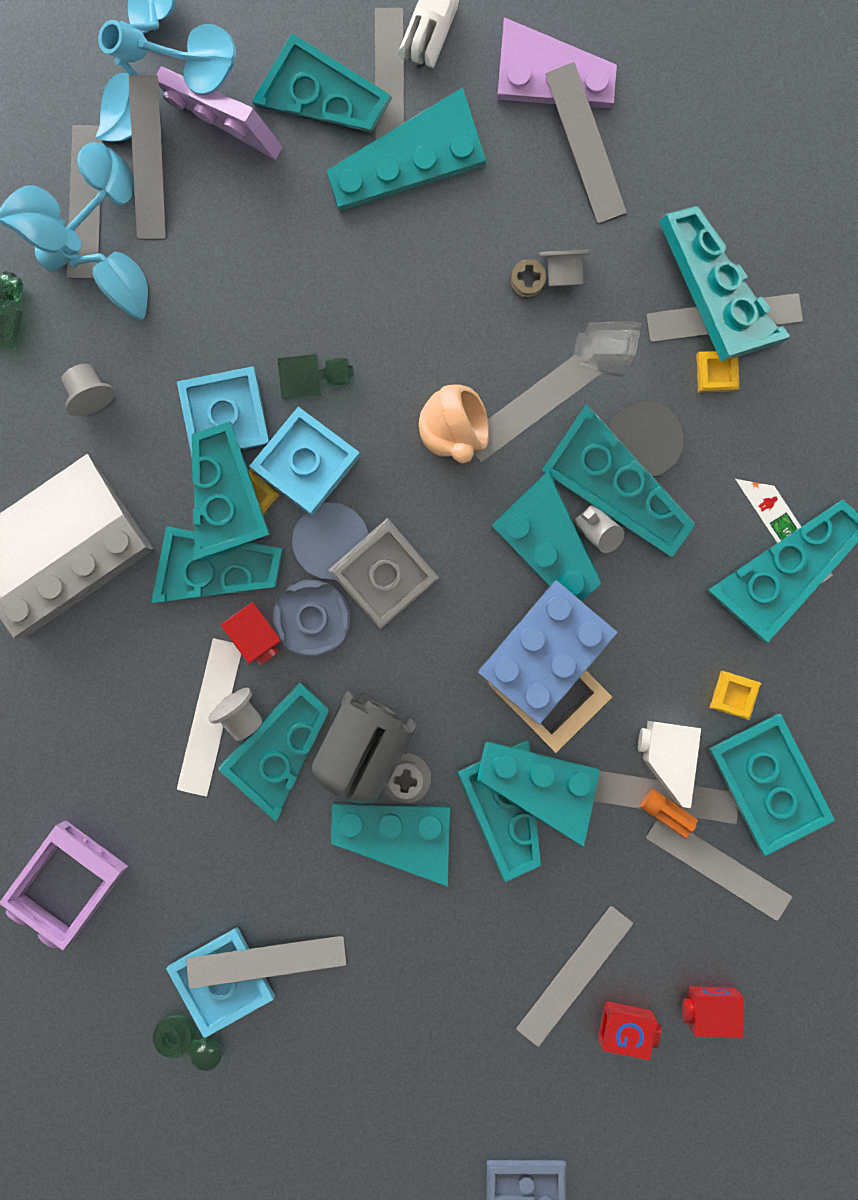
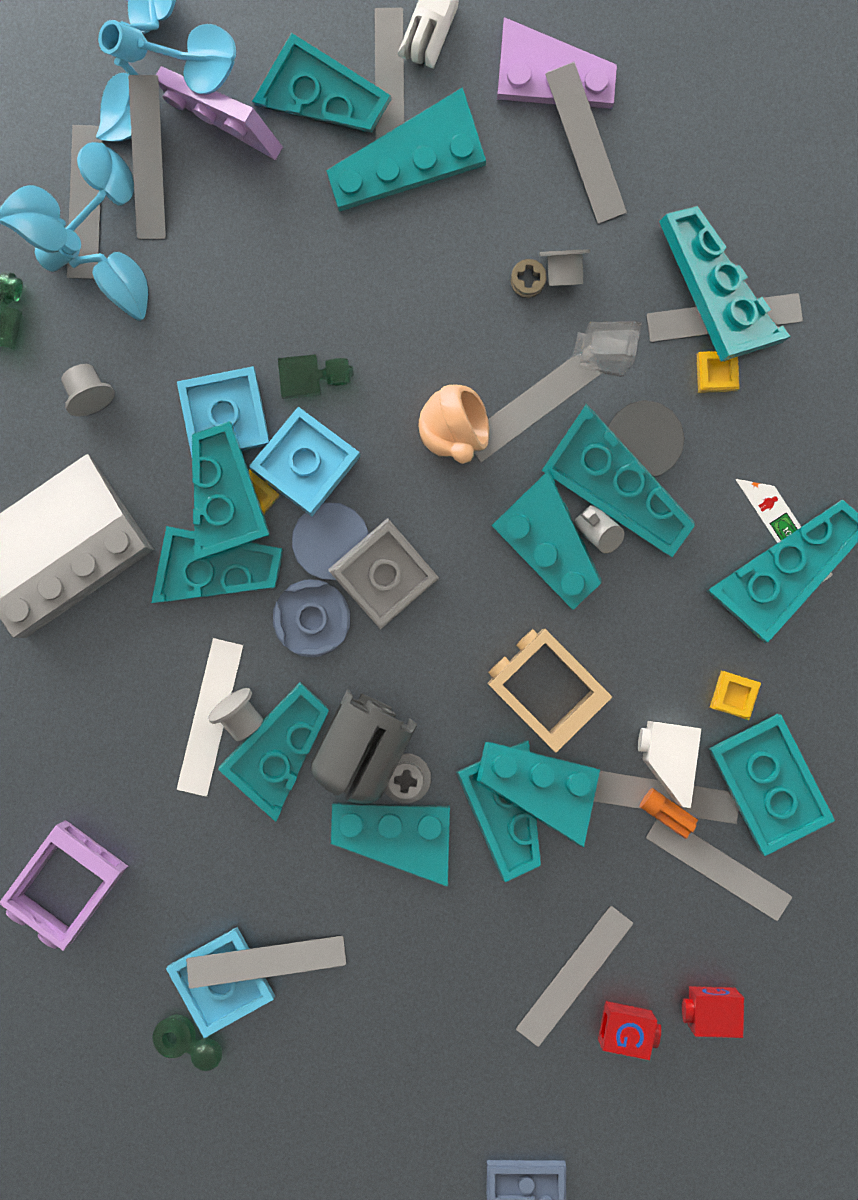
red brick [221,602,281,666] -> none
medium blue plate [478,580,618,725] -> none

